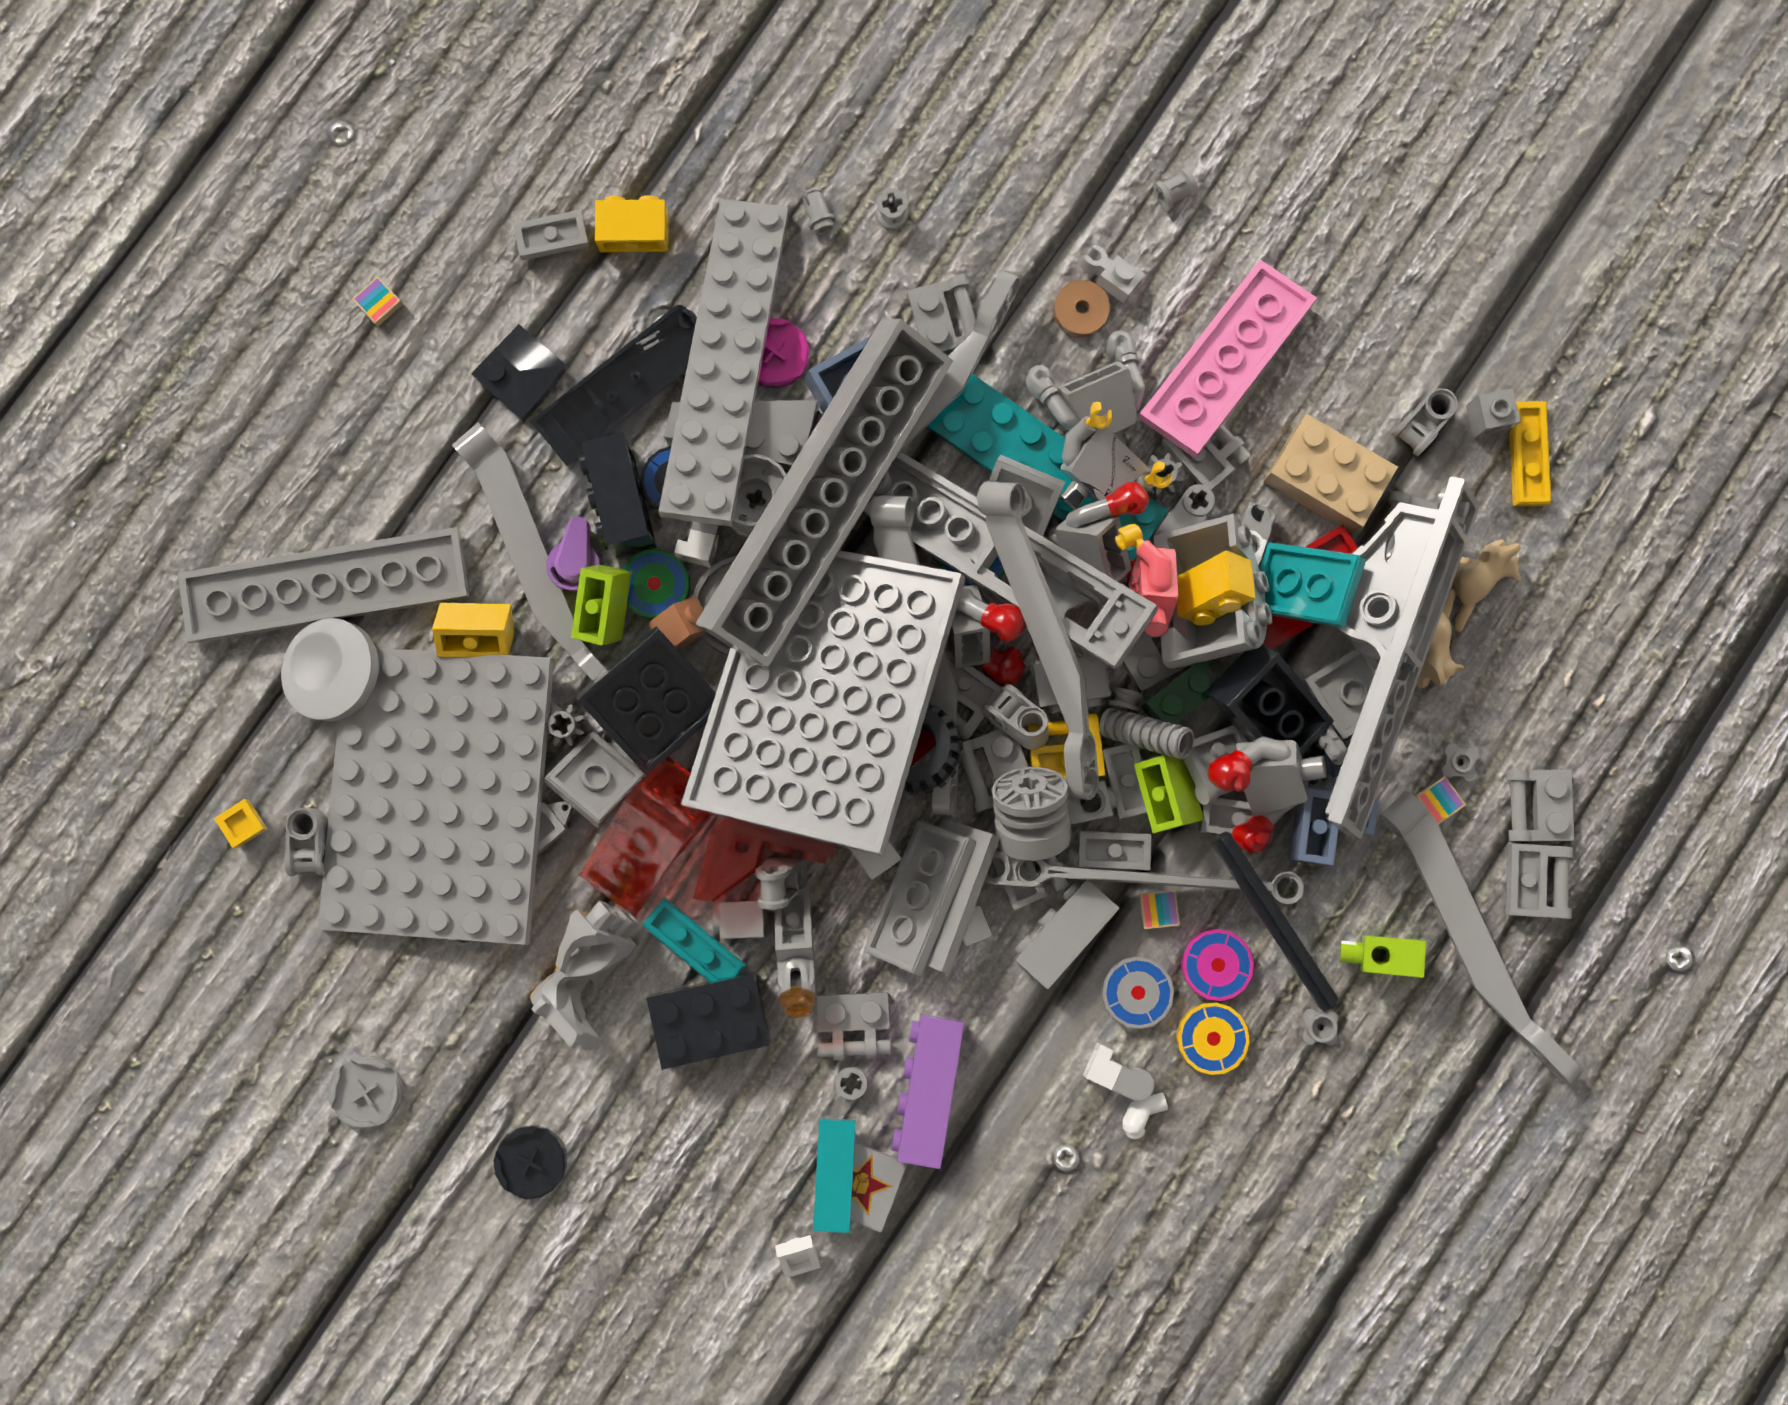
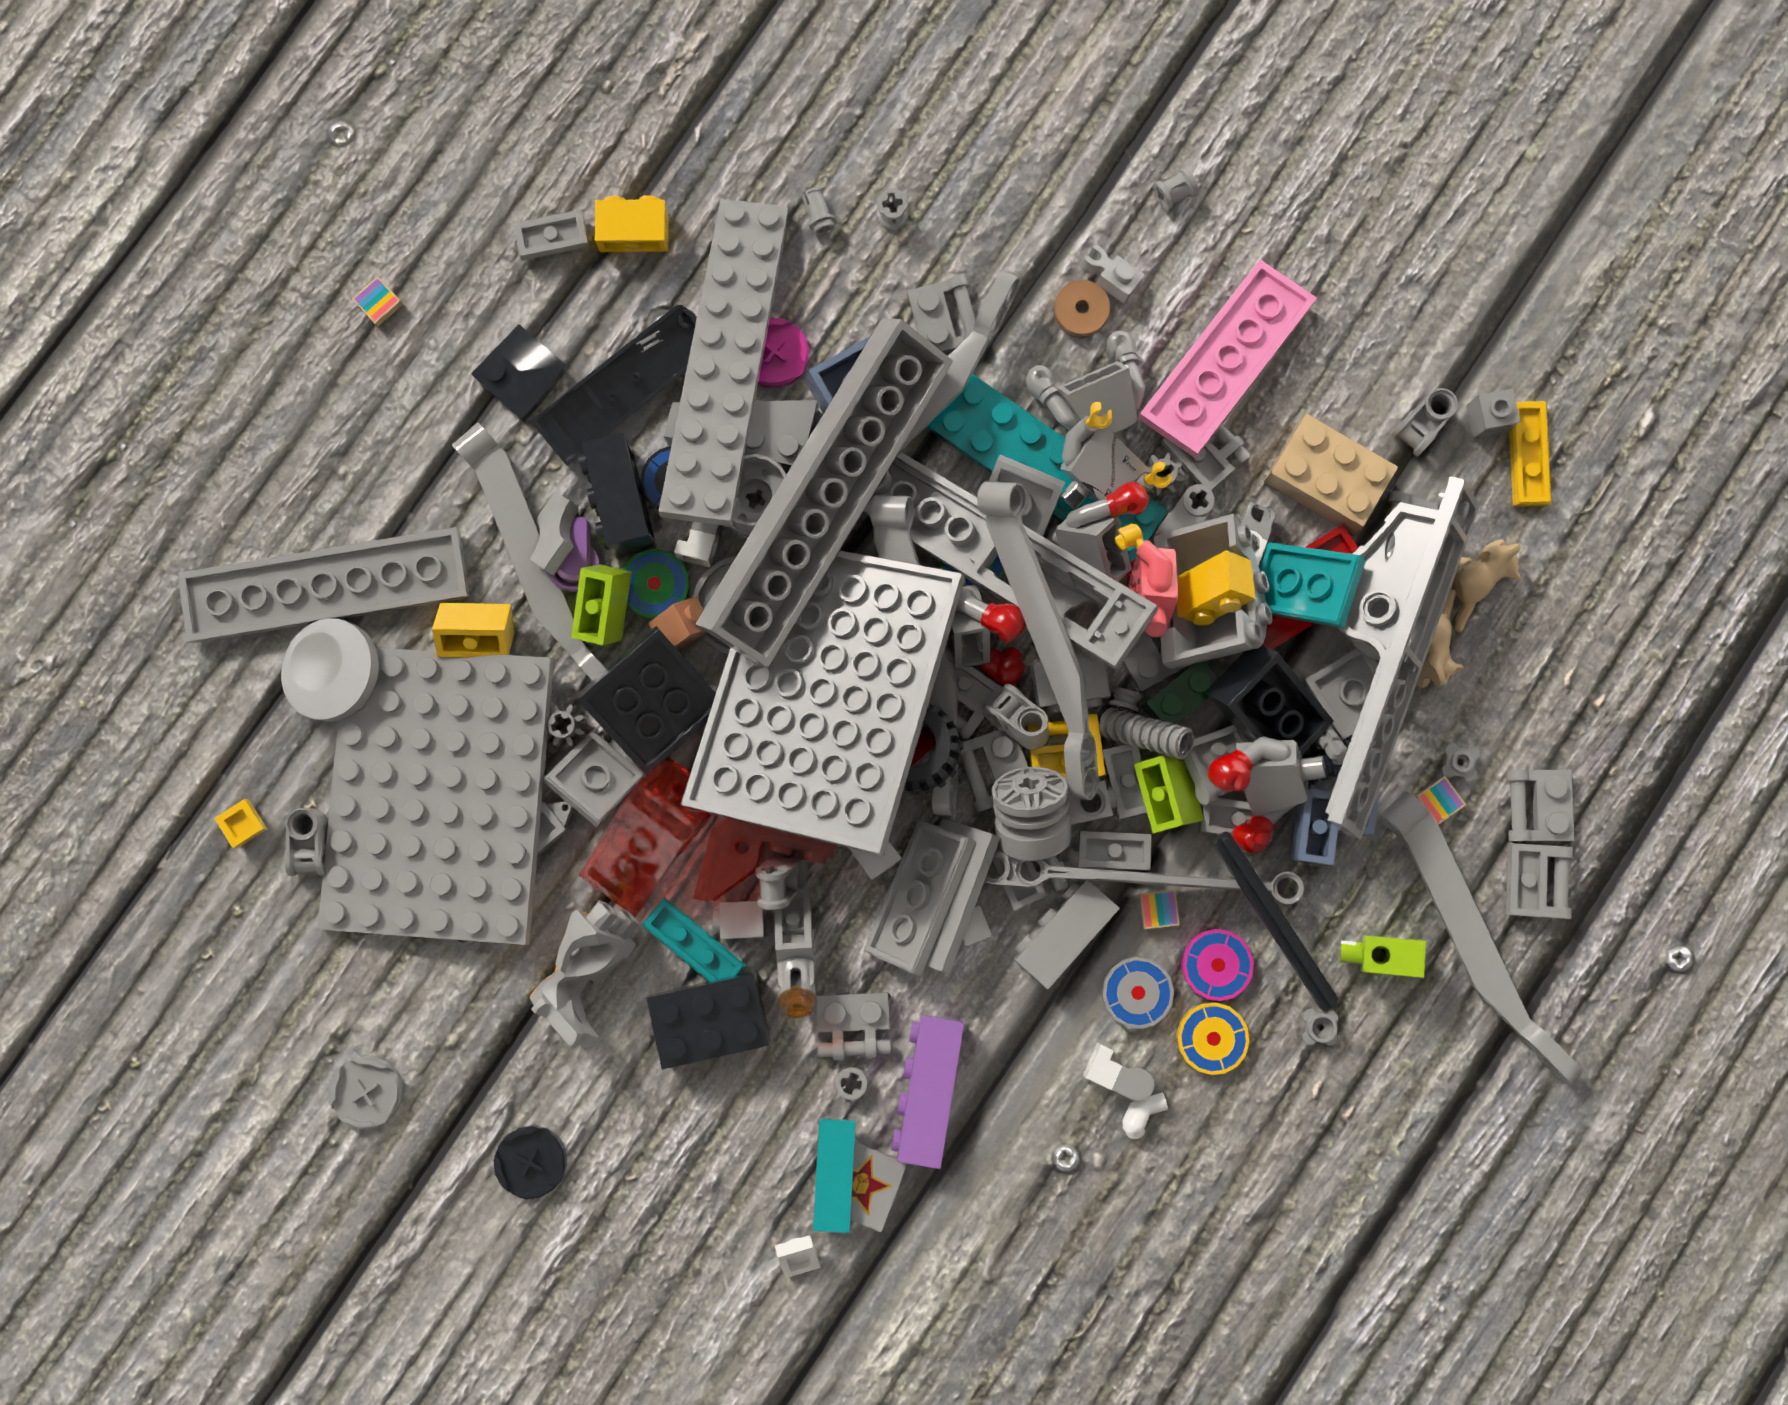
none -> light grey tile [530,491,579,575]

